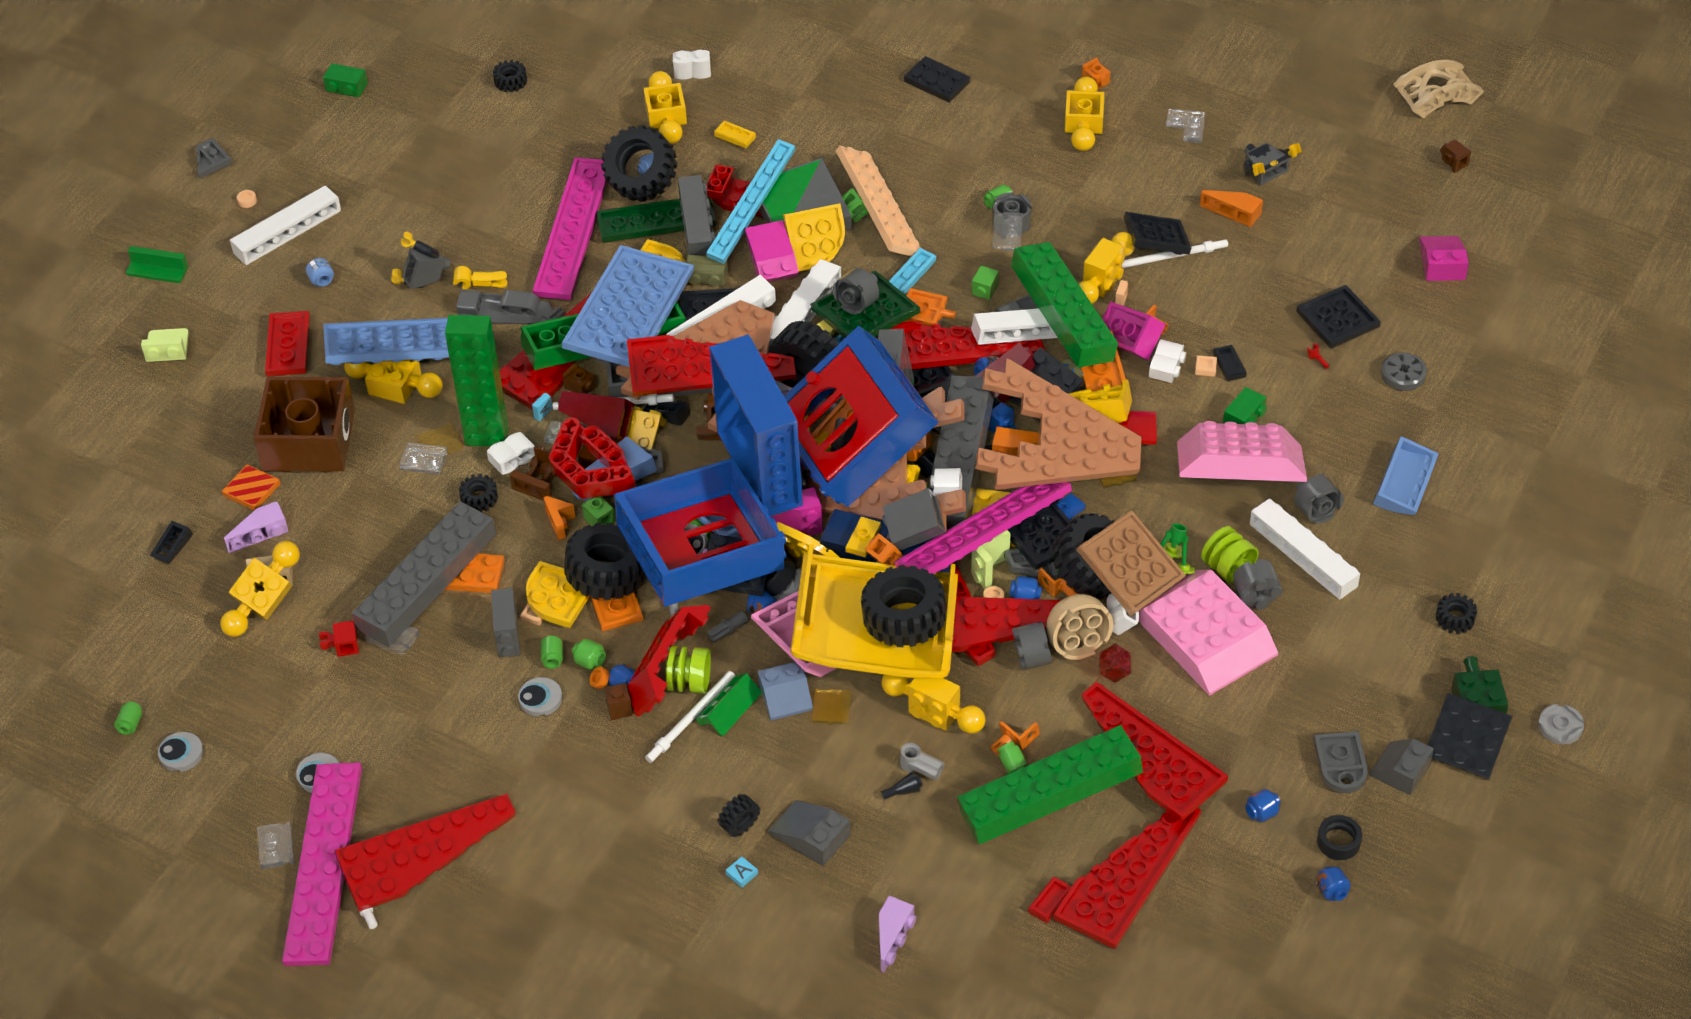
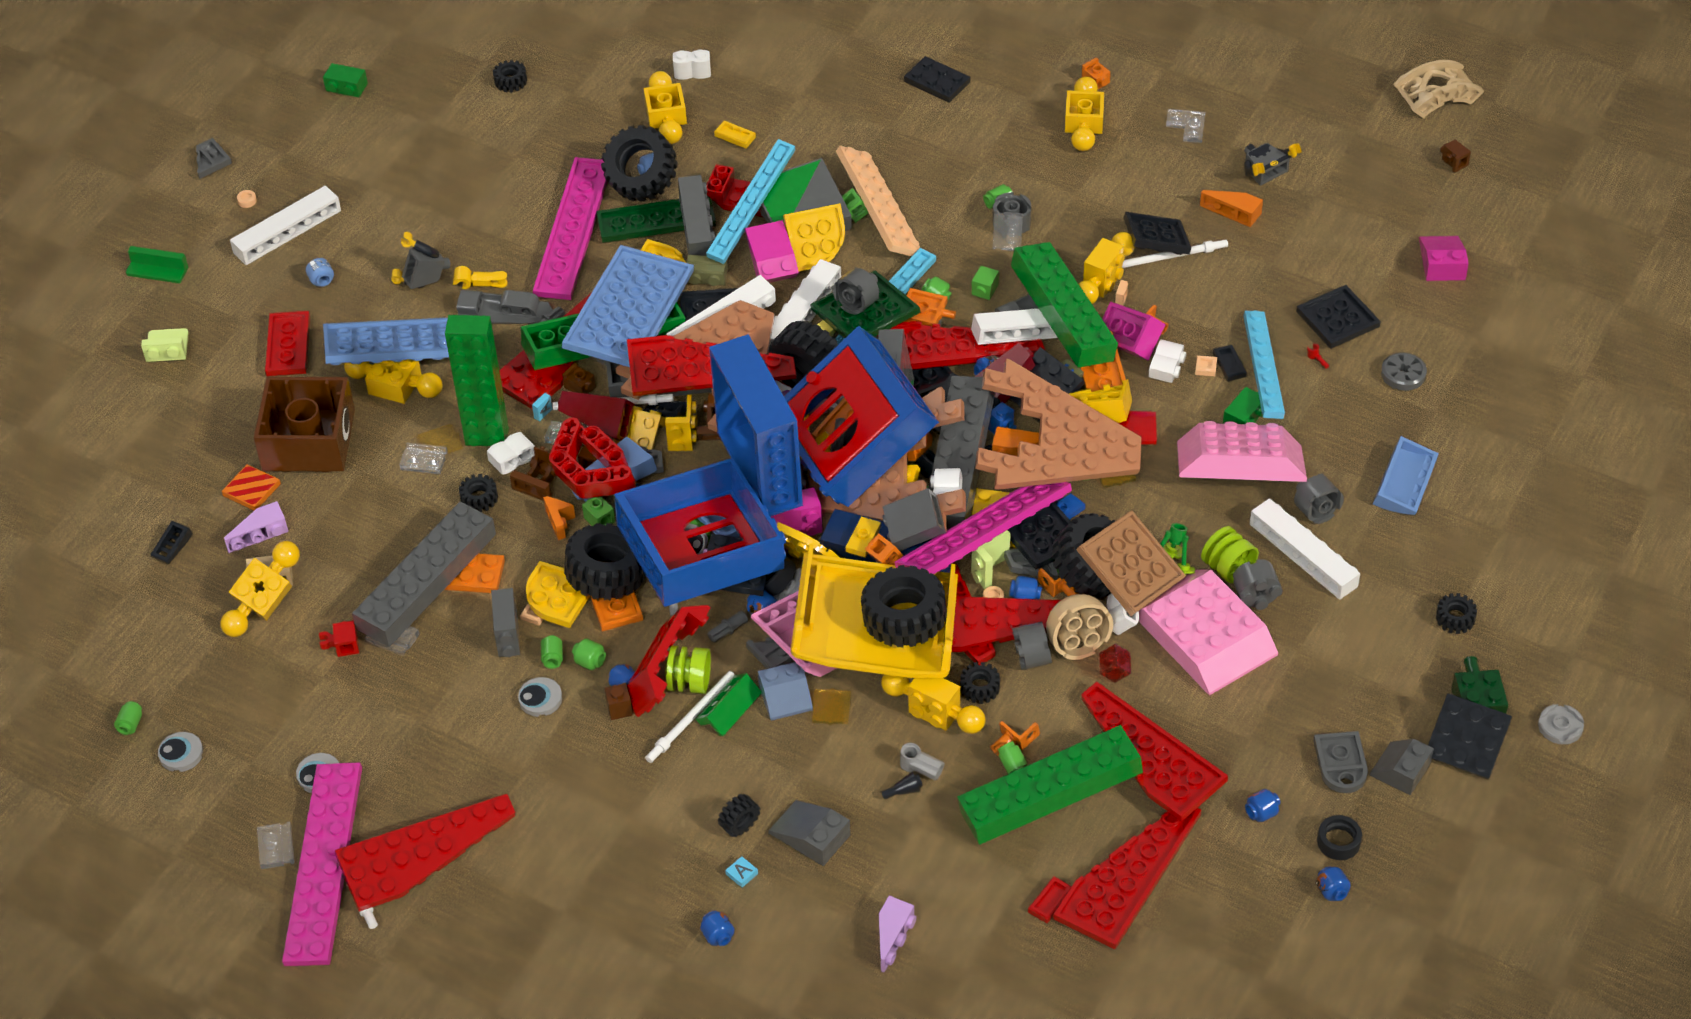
orange tile [589,666,610,689] -> none
none -> yellow bracket [665,395,698,451]
none -> blue head [700,911,735,946]
none -> dark grey wing [746,637,793,669]
none -> bright green head [921,276,952,300]
none -> black tyre [960,662,1000,704]
none -> medium azure plate [1244,310,1285,419]

